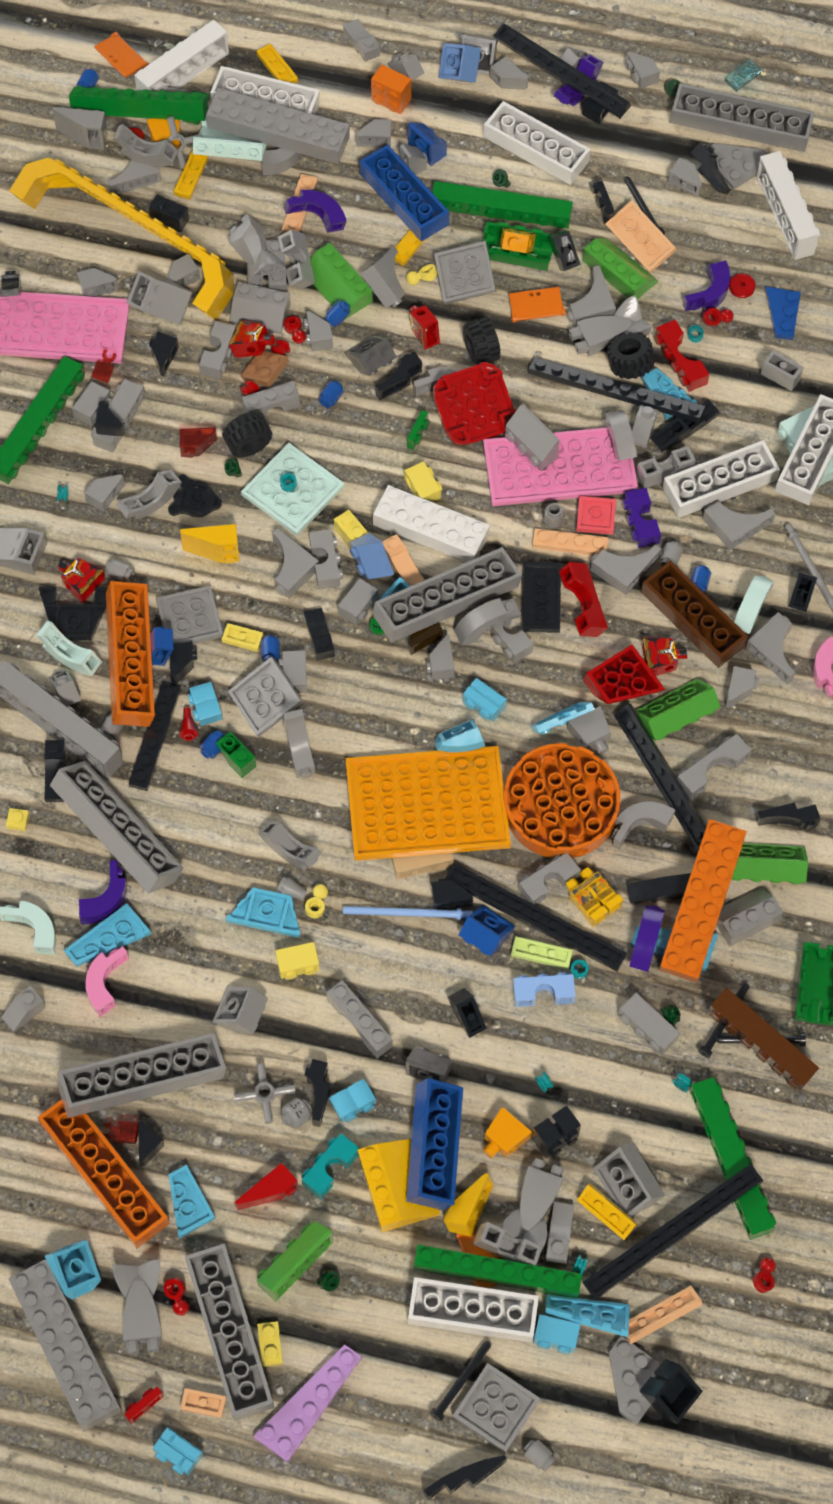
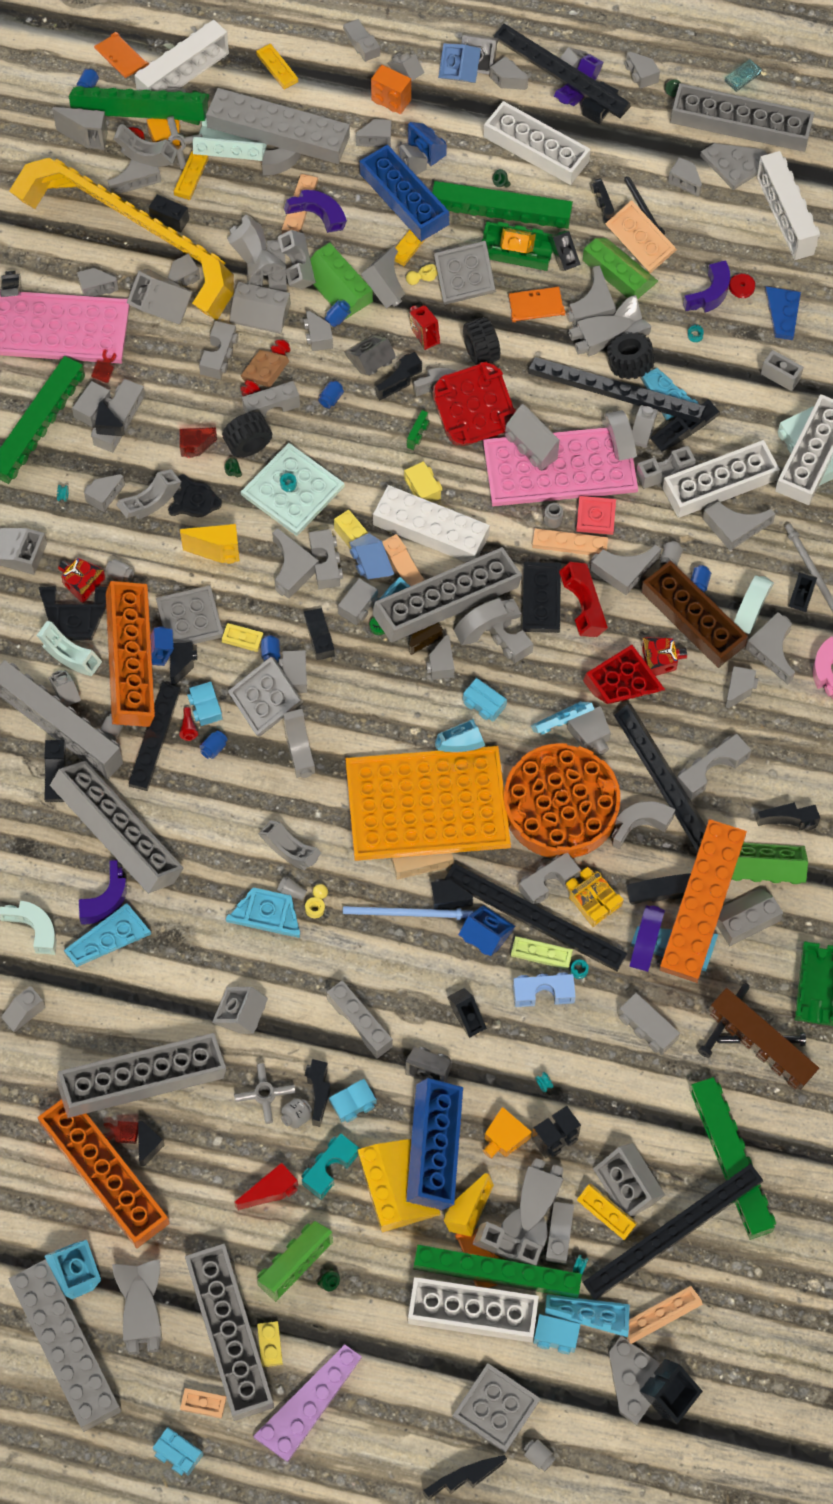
light yellow plate [6,808,30,831] -> none
bright pink arch [86,946,129,1017] -> none
red plate [124,1387,164,1424] -> none
black slope [149,332,179,376] -> none
red plate [164,1277,189,1316] -> none
medium azure wing [168,1165,215,1239] -> none
white brick [210,66,320,115] -> none
green slope [216,731,256,778] -> none
red torso [229,320,275,358] -> none
light yellow brick [275,942,320,980] -> none
red plate [283,316,306,344] -> none
black bar [429,1341,491,1422] -> none
dark purple arch [622,488,661,548] -> none
bright green slope [635,678,720,741] -> none
red arch [654,320,710,392] -> none
dark green plate [660,1004,681,1026] -> none
teal bush [672,1073,693,1093] -> none
black slope [691,142,732,195] -> none
red plate [703,308,734,327] -> none
red plate [753,1257,776,1293] -> none

